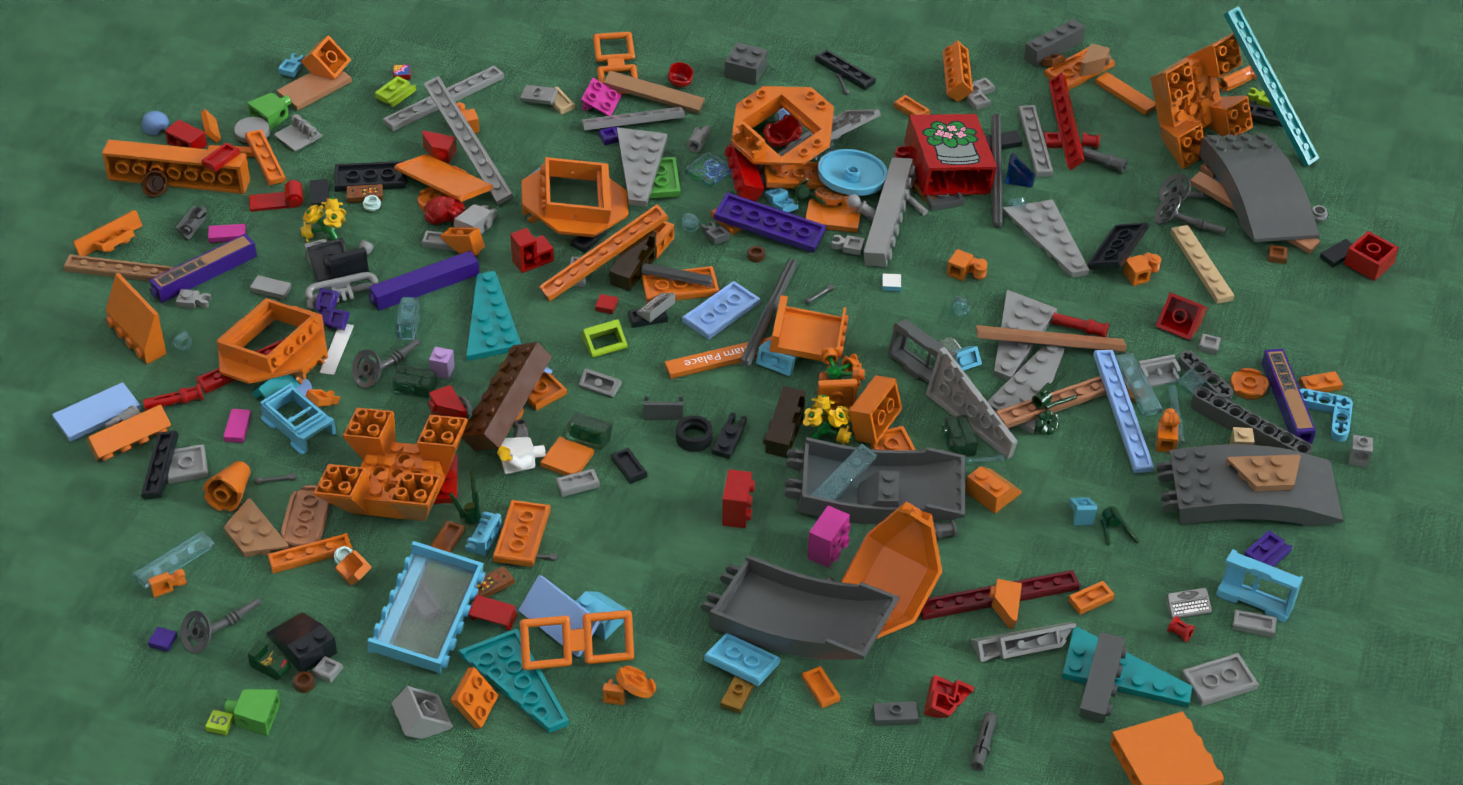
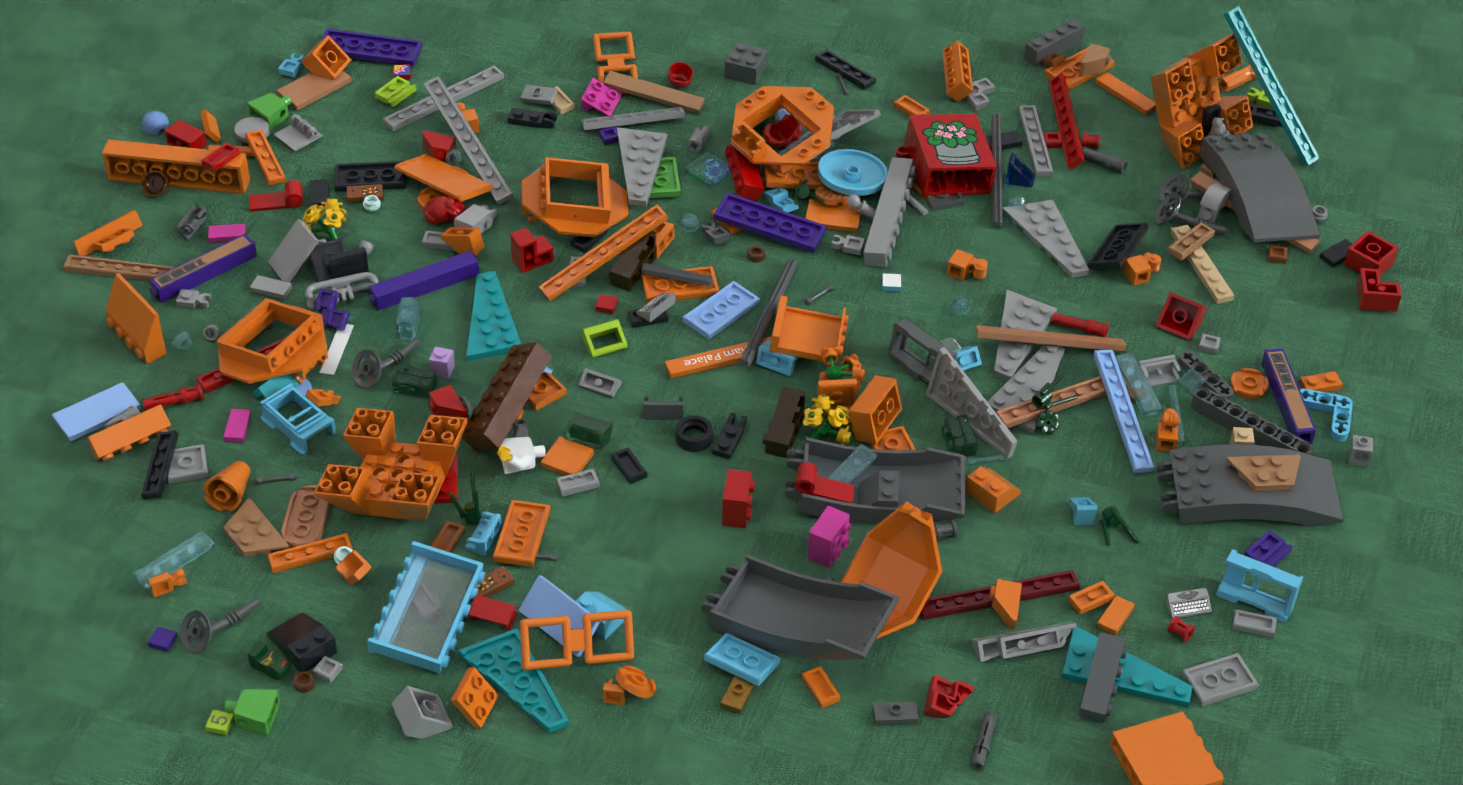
none -> light grey hinge [203,325,220,341]
none -> light grey tile [268,219,319,283]
none -> dark purple plate [321,29,423,66]
none -> clear light blue tile [446,148,464,167]
none -> black hinge [508,107,558,129]
none -> red door [795,462,854,503]
none -> orange tile [1097,595,1135,636]
none -> medium nougat tile [1167,222,1215,261]
none -> light grey brick [1197,183,1232,224]
none -> black tile [1201,104,1221,137]
none -> light grey animal [1209,117,1231,136]
none -> red brick [1356,268,1401,312]

